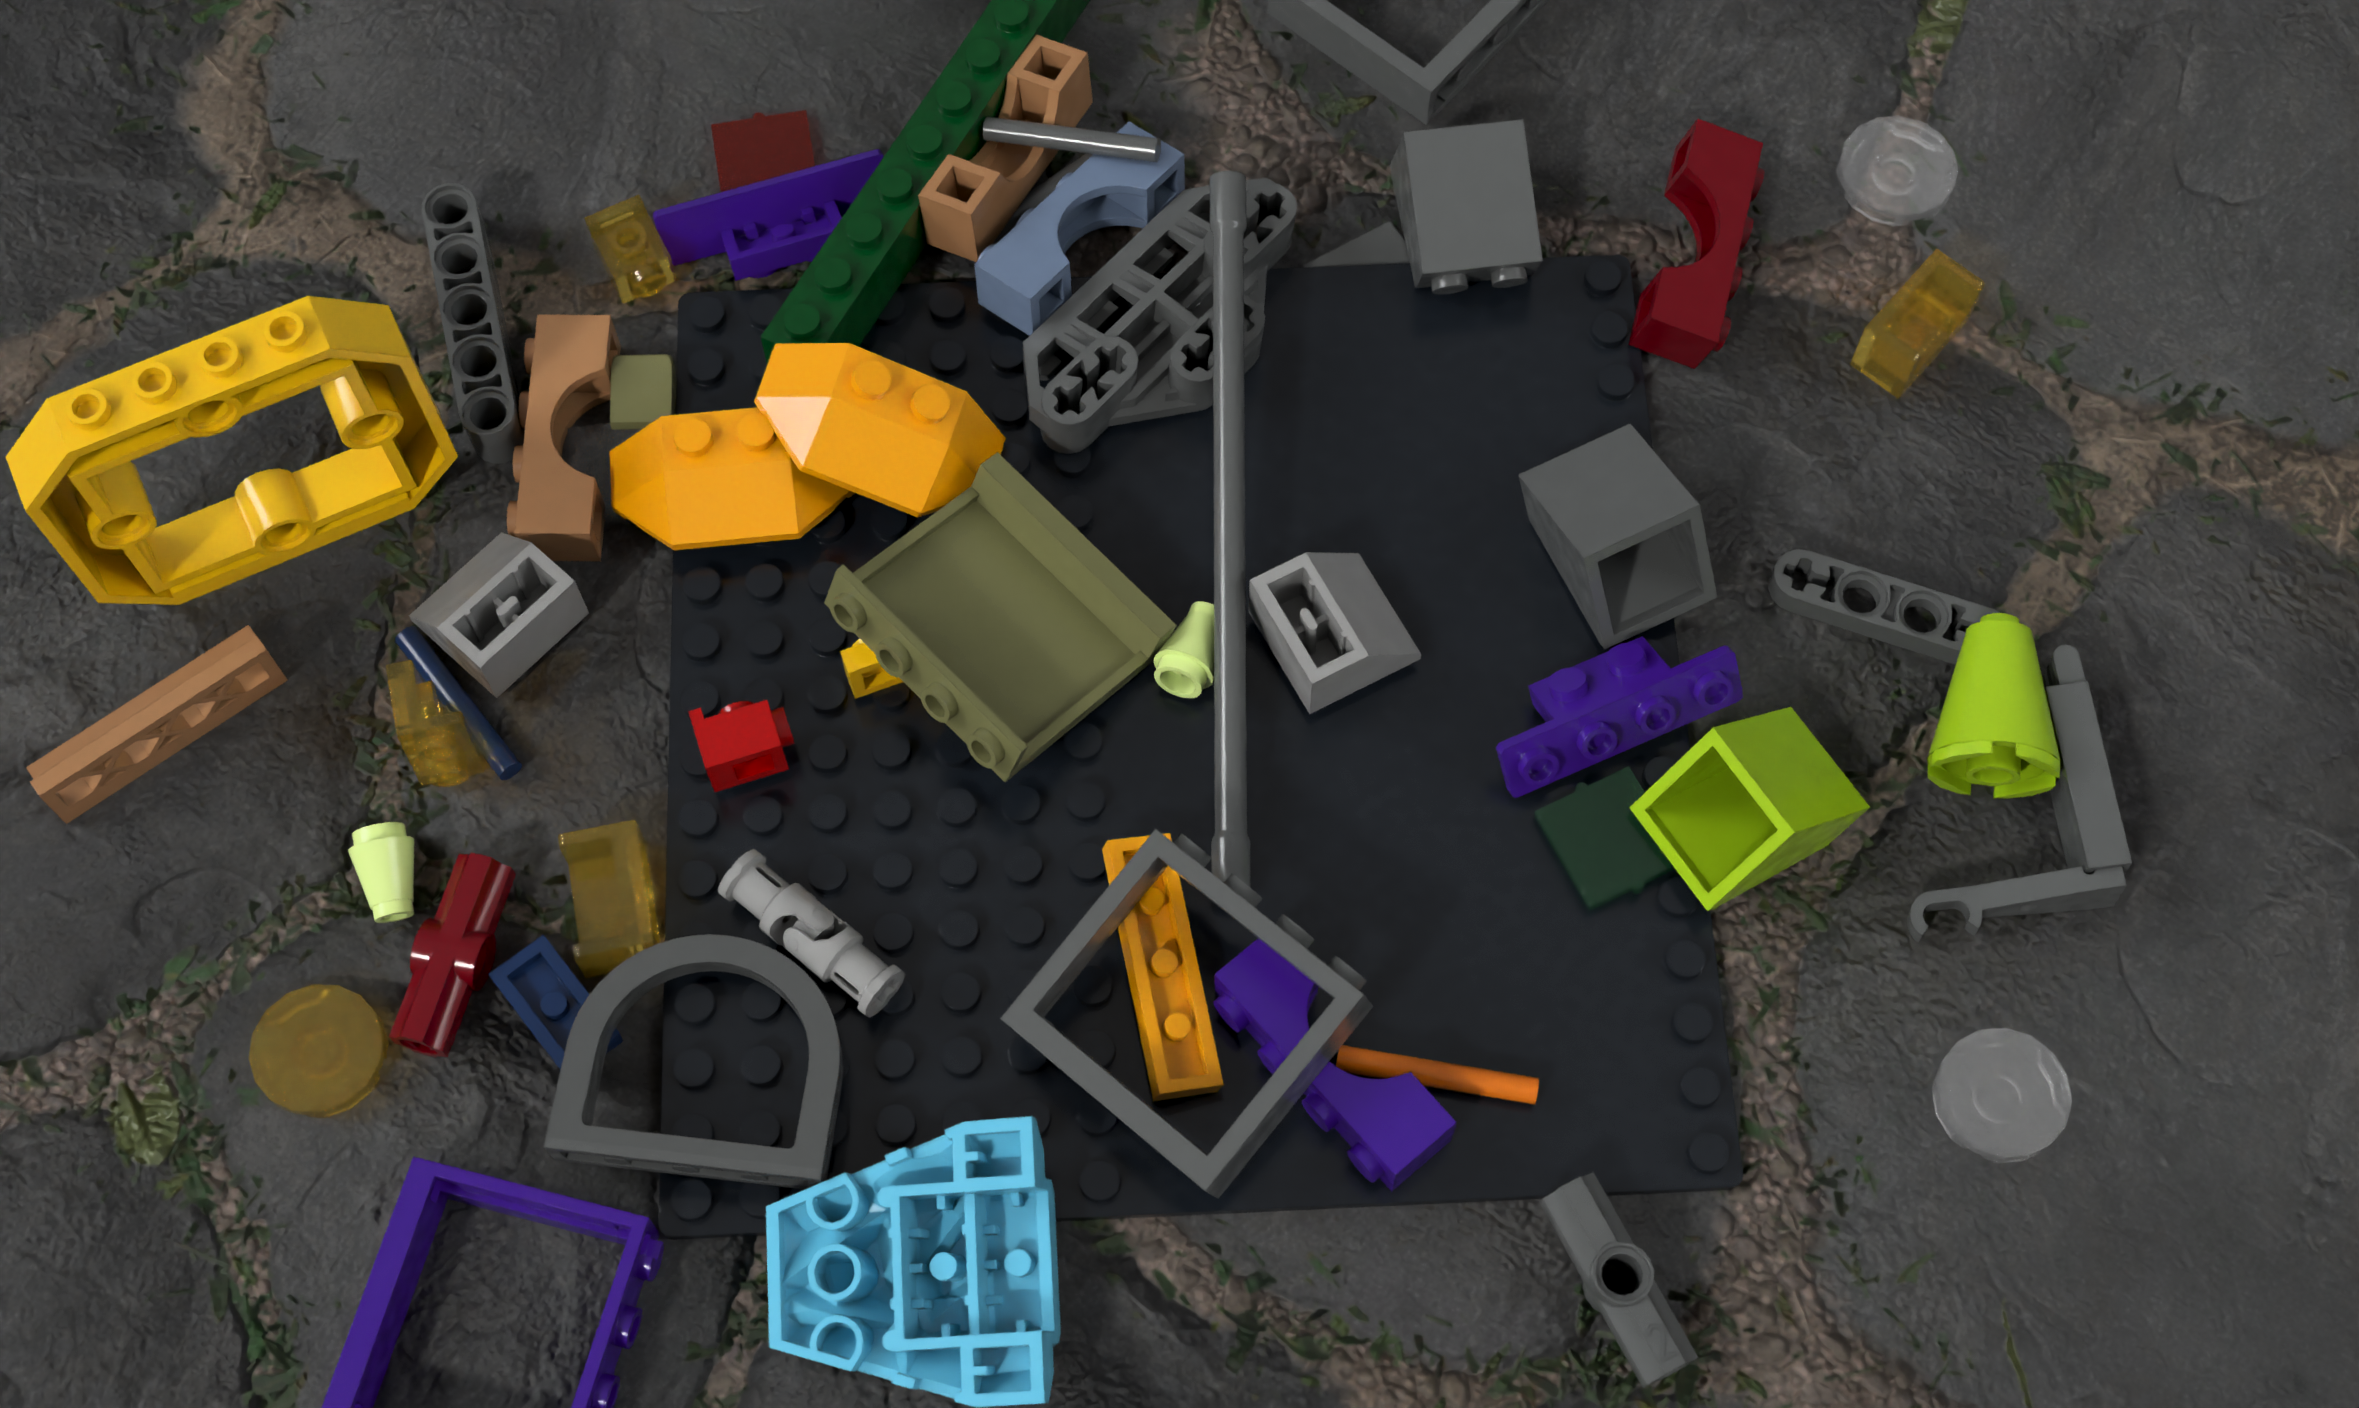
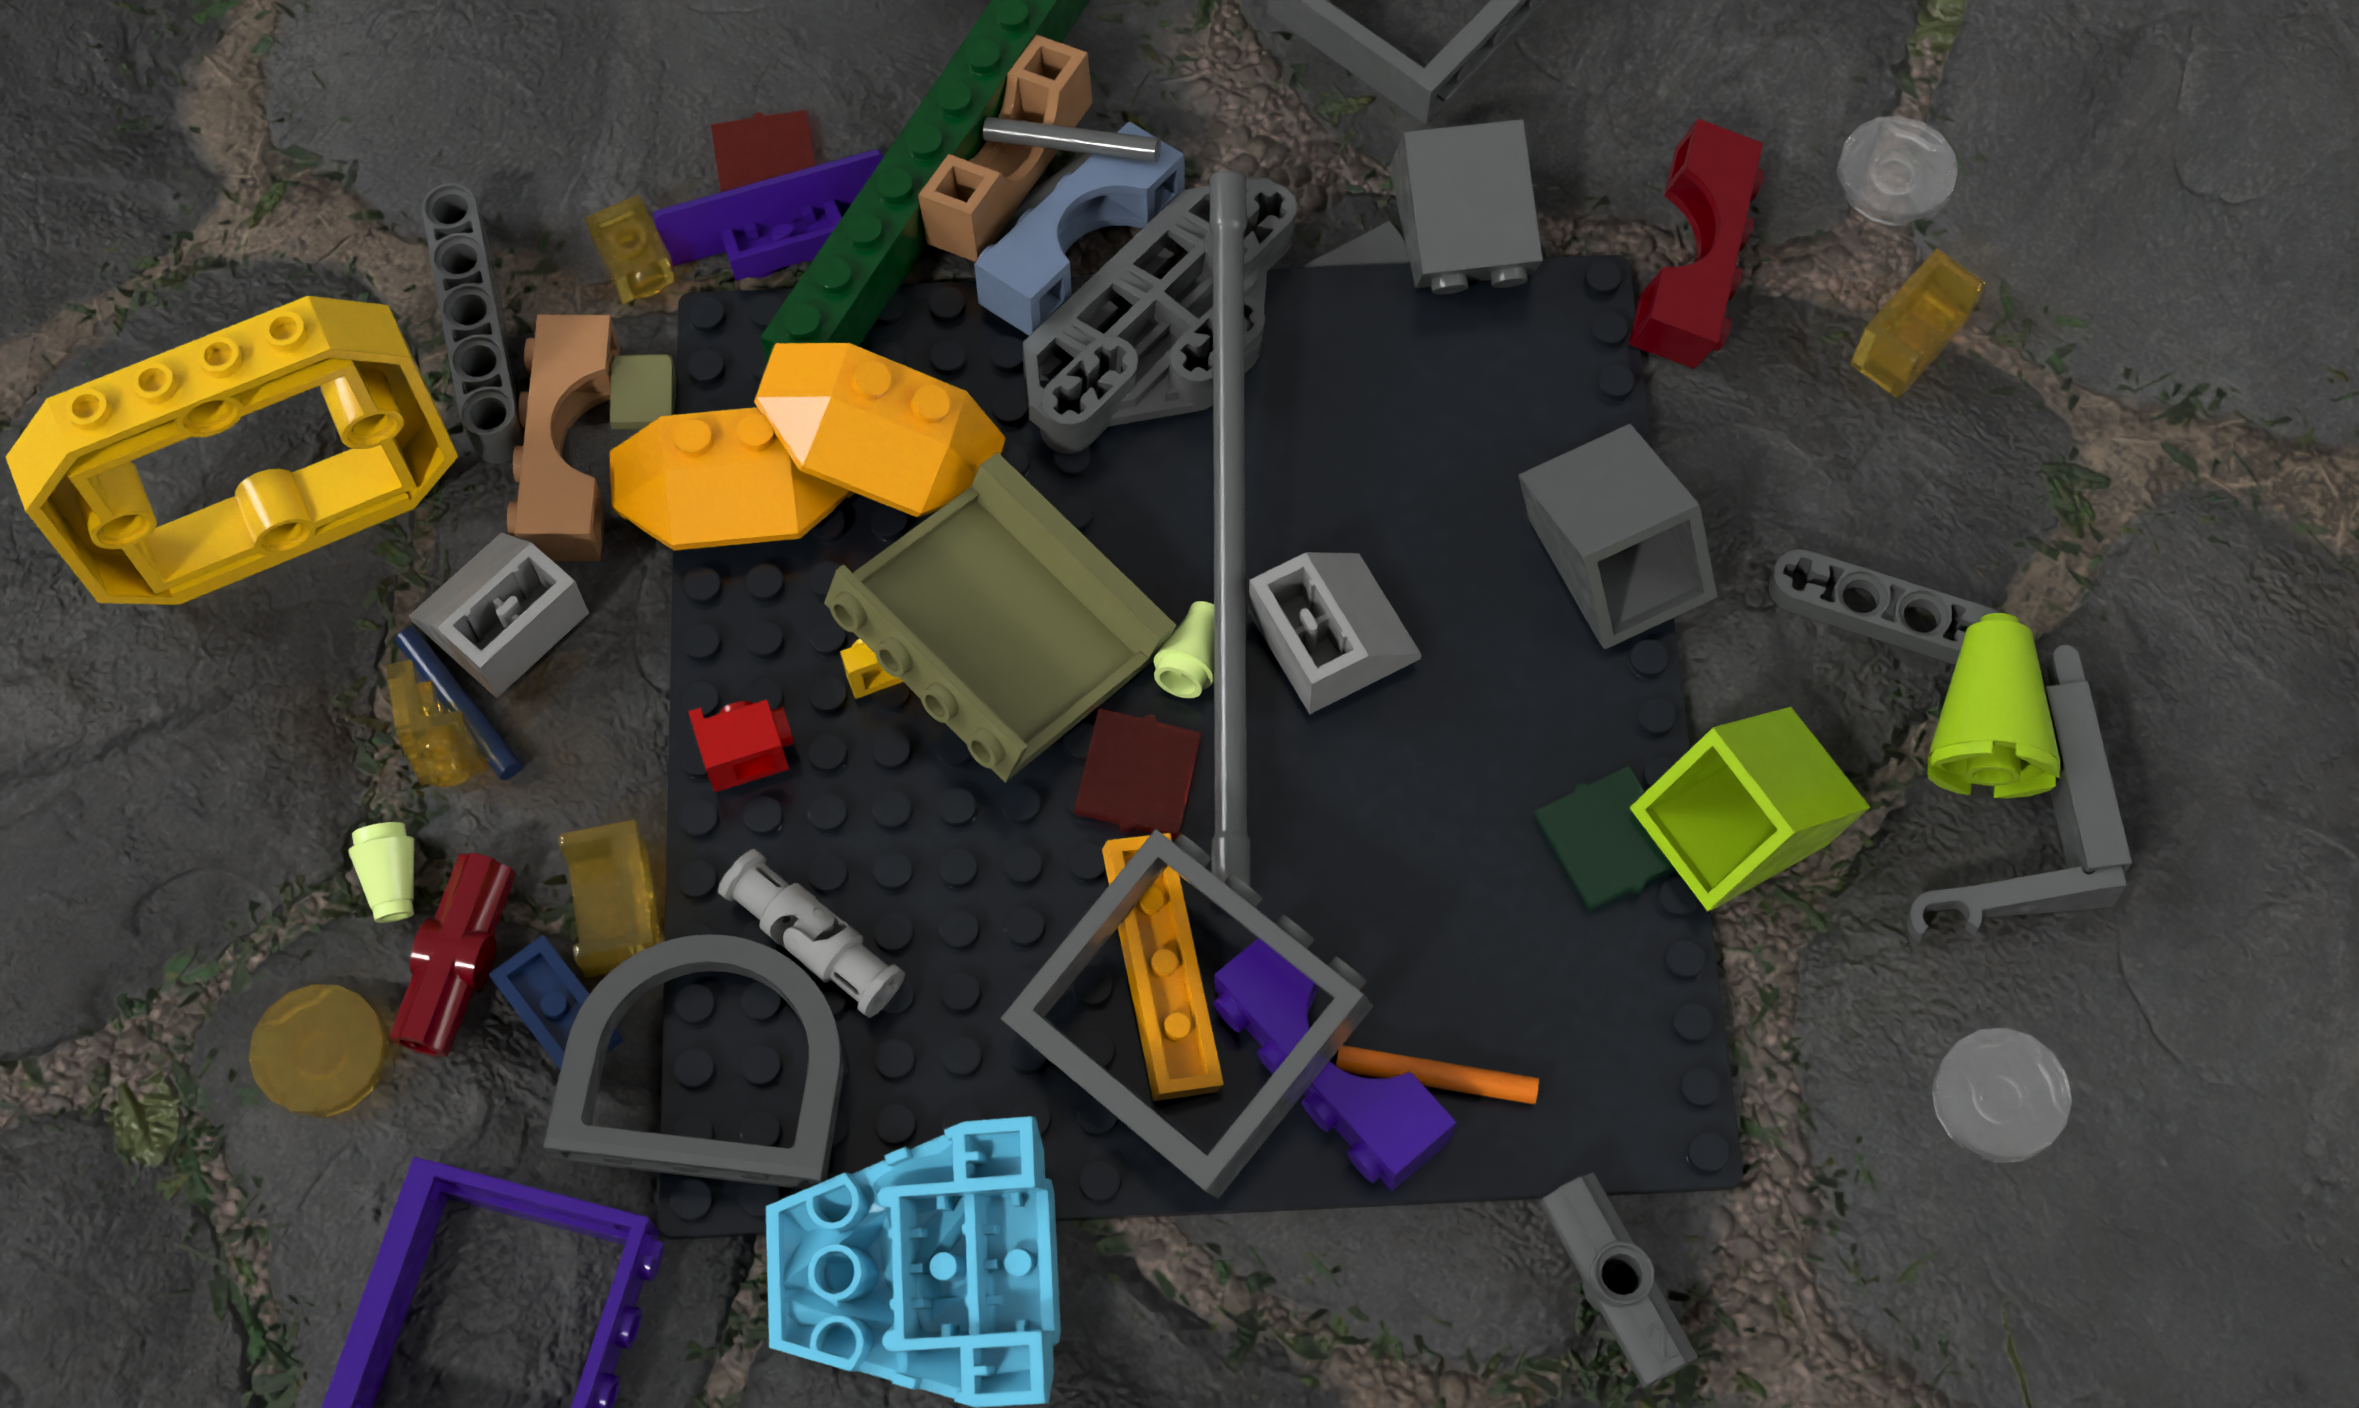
medium nougat fence [26,625,288,824] -> none
dark purple bracket [1496,636,1743,798] -> none
none -> clear red piece [1073,708,1201,838]

